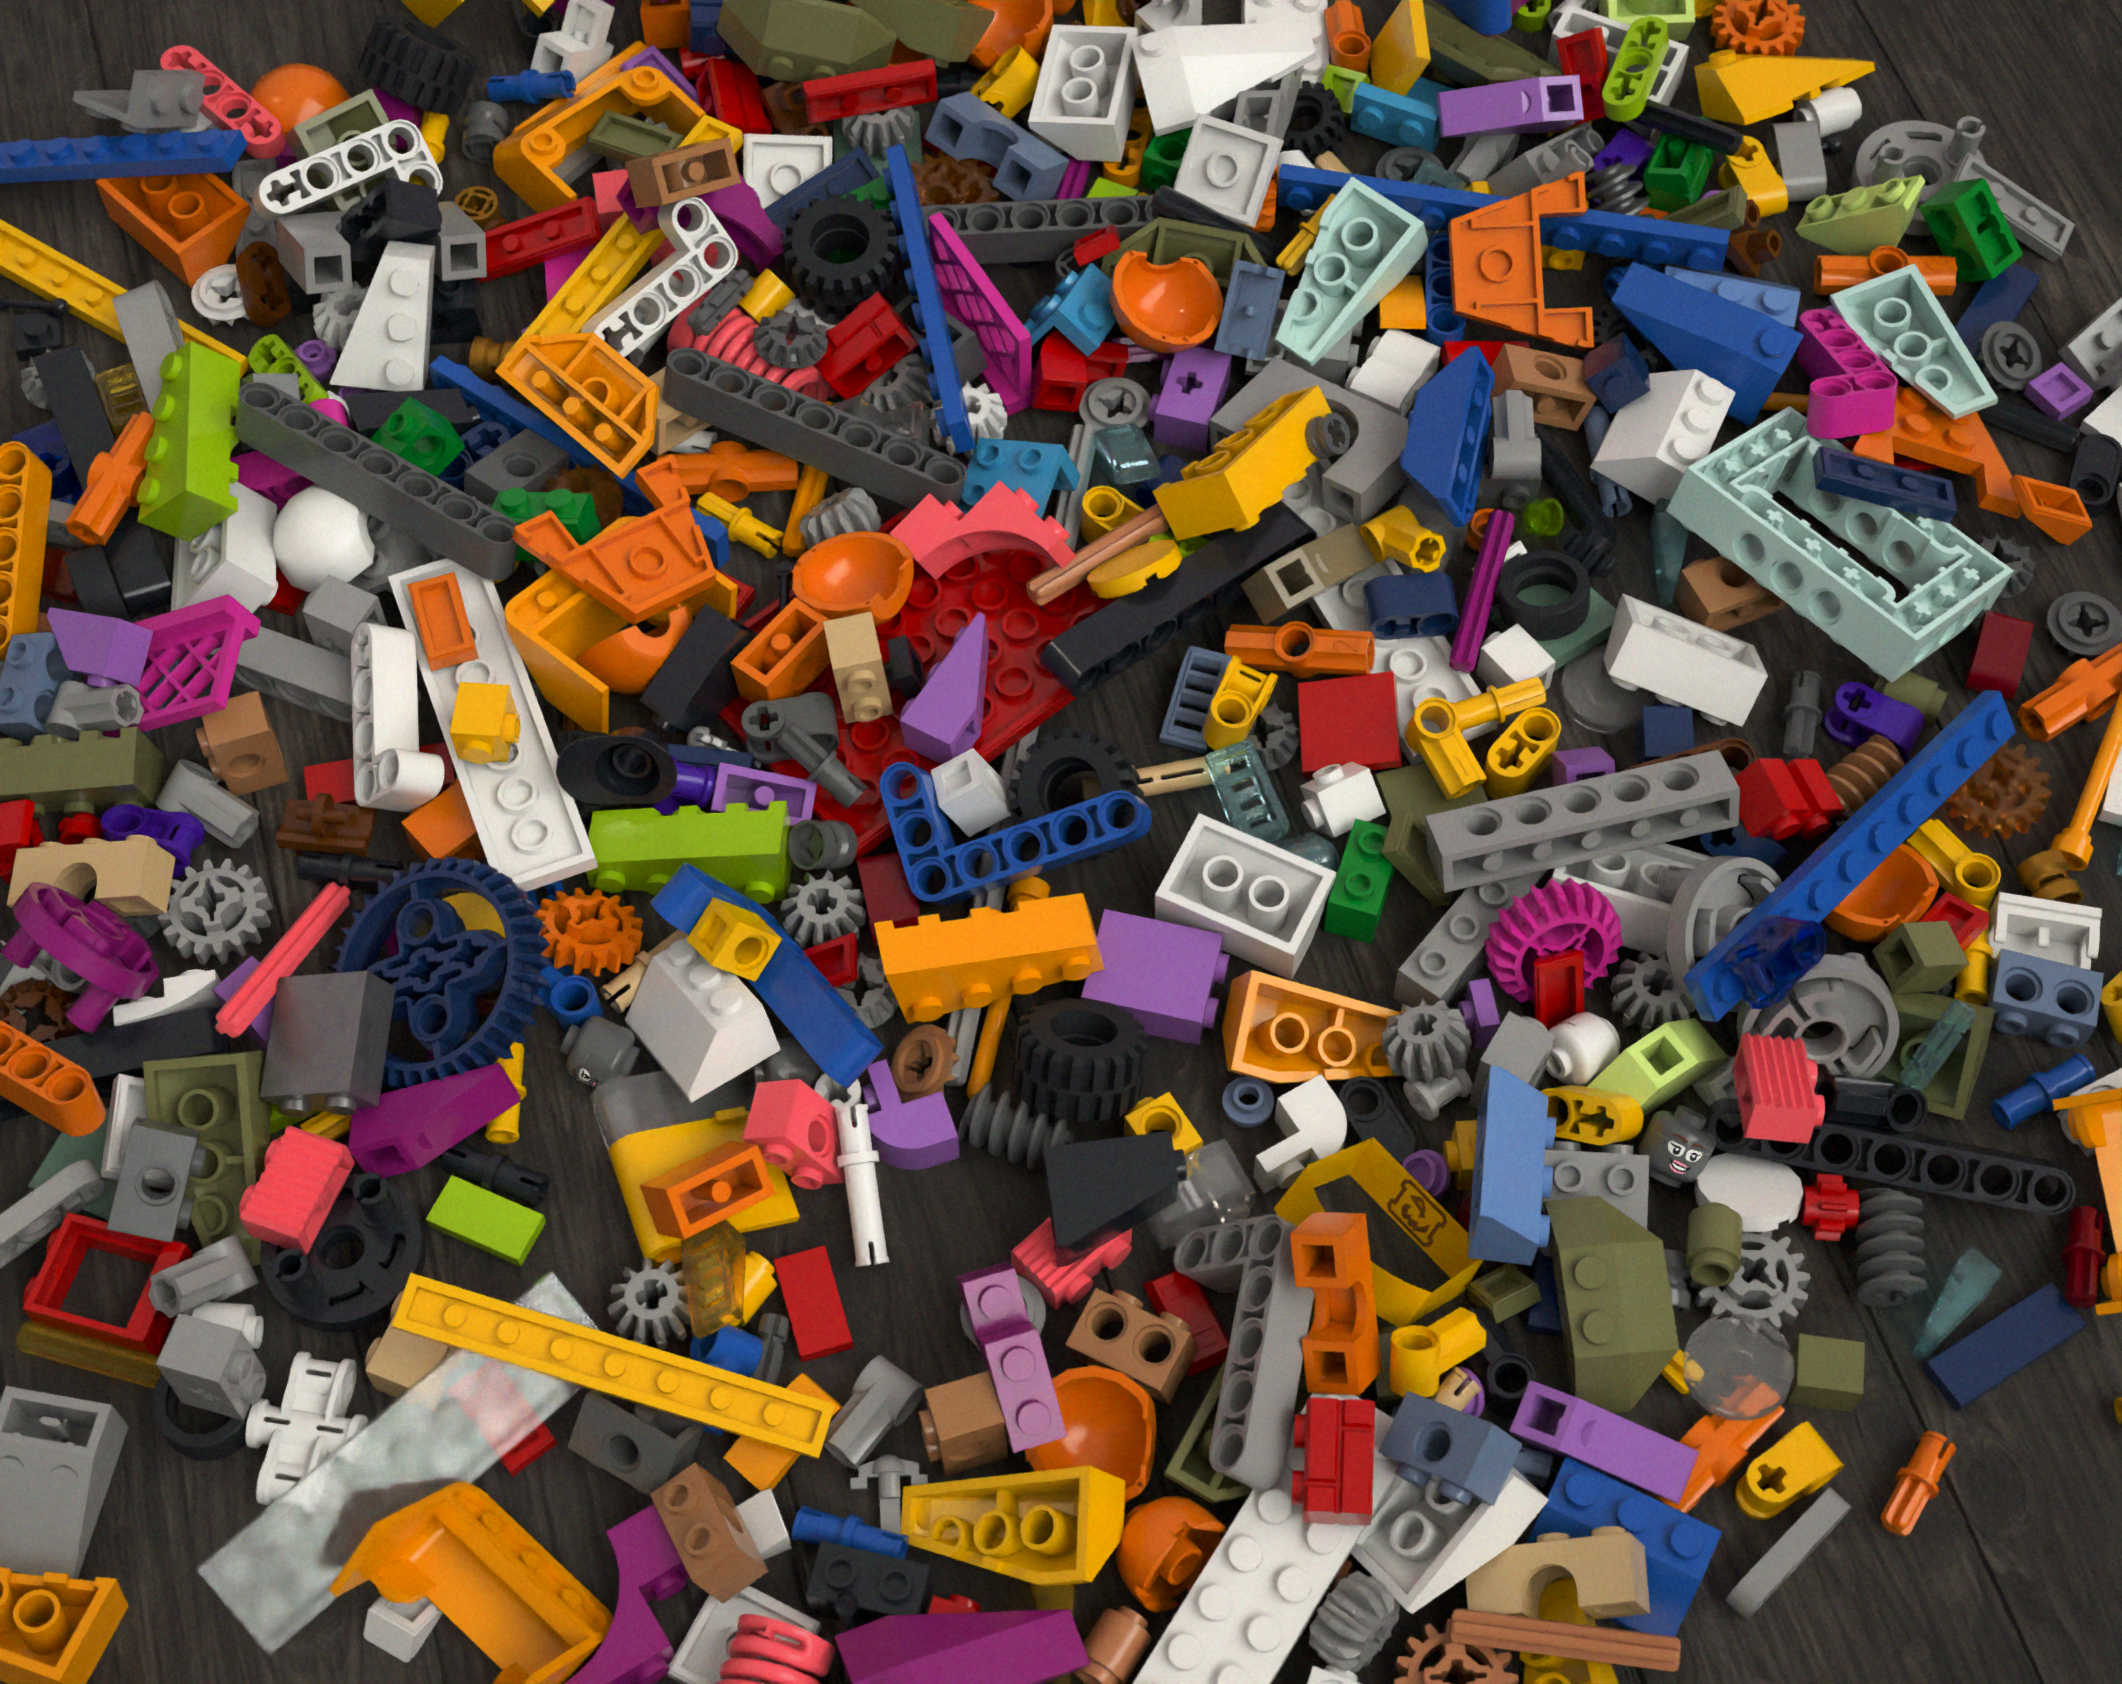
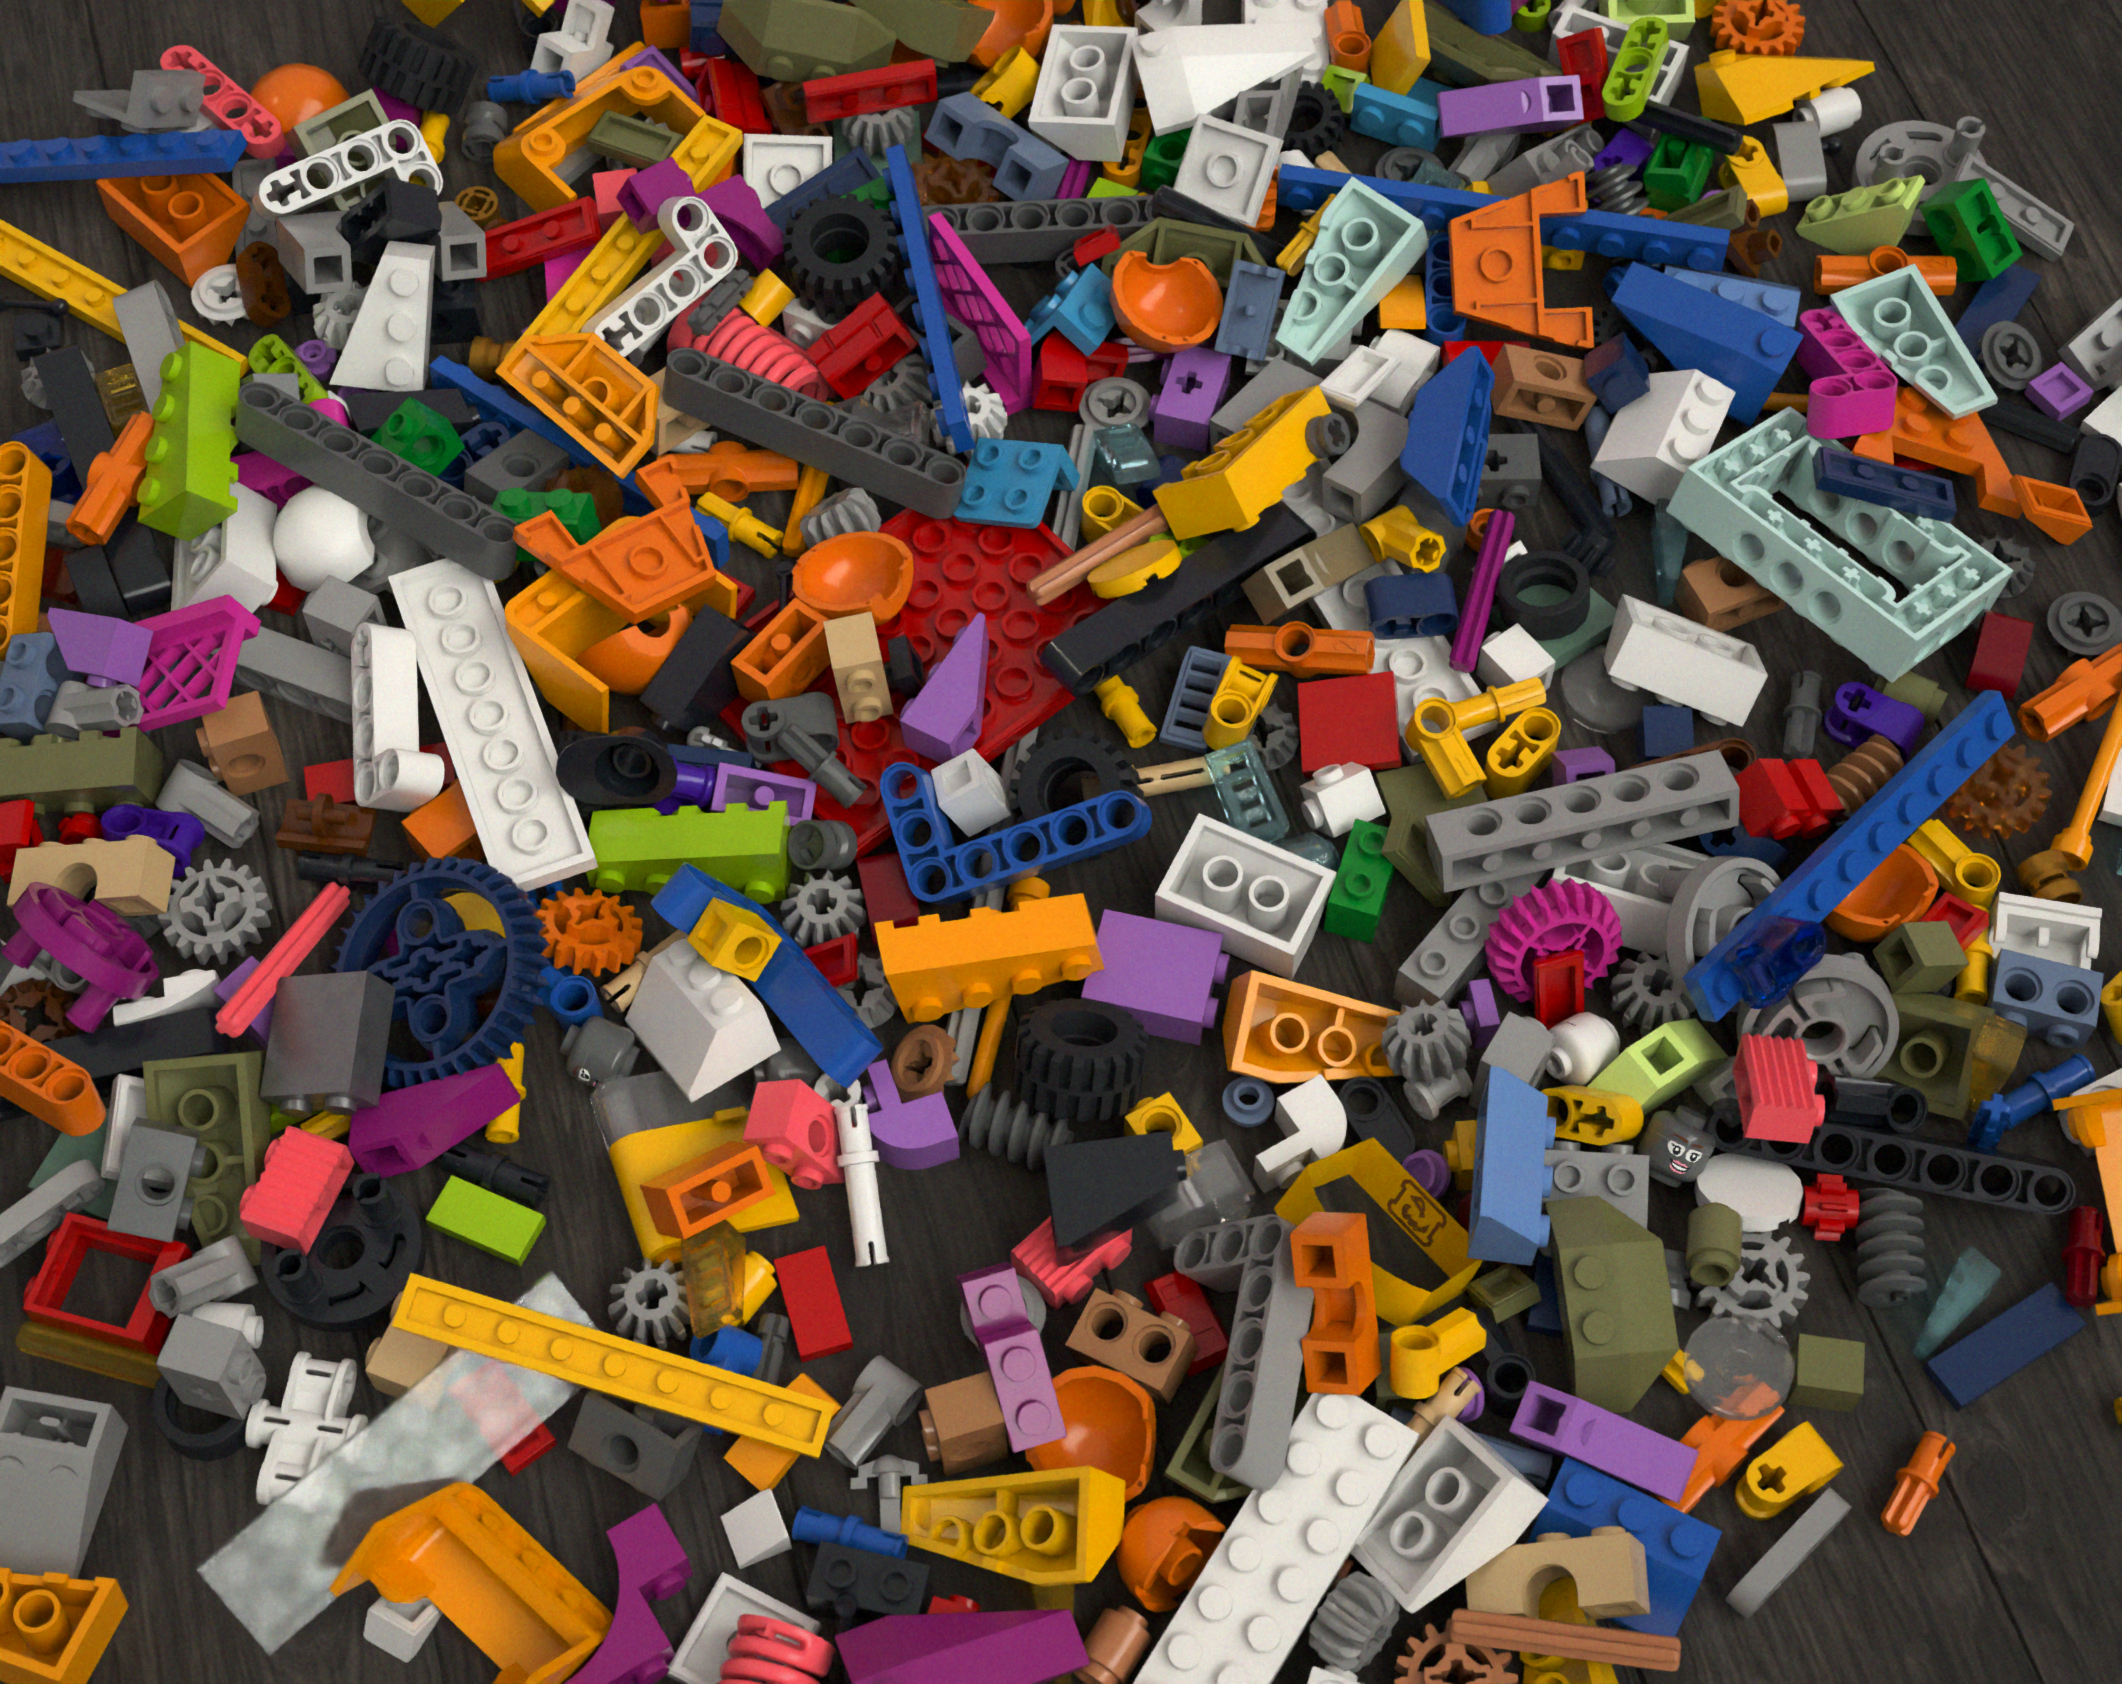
orange tile [407,572,479,671] -> none
yellow brick [449,682,521,764] -> none
medium nougat brick [625,137,741,208] -> none
medium nougat brick [650,1462,769,1604] -> none
dark grey gear [753,310,828,369] -> none
coral arch [889,480,1076,580] -> none
red brick [1291,1397,1375,1526] -> none
sand blue brick [1379,1391,1522,1507] -> none
light grey piece [1489,390,1541,480] -> none
clear neon green hinge [1522,498,1564,536] -> none
clear light blue axle [1899,999,1977,1092] -> none
none -> yellow pin [1094,675,1157,748]
none -> white tile [1319,345,1401,412]
none -> blue axle [1966,1093,2012,1148]
none -> clear yellow slope [1970,1014,2028,1112]

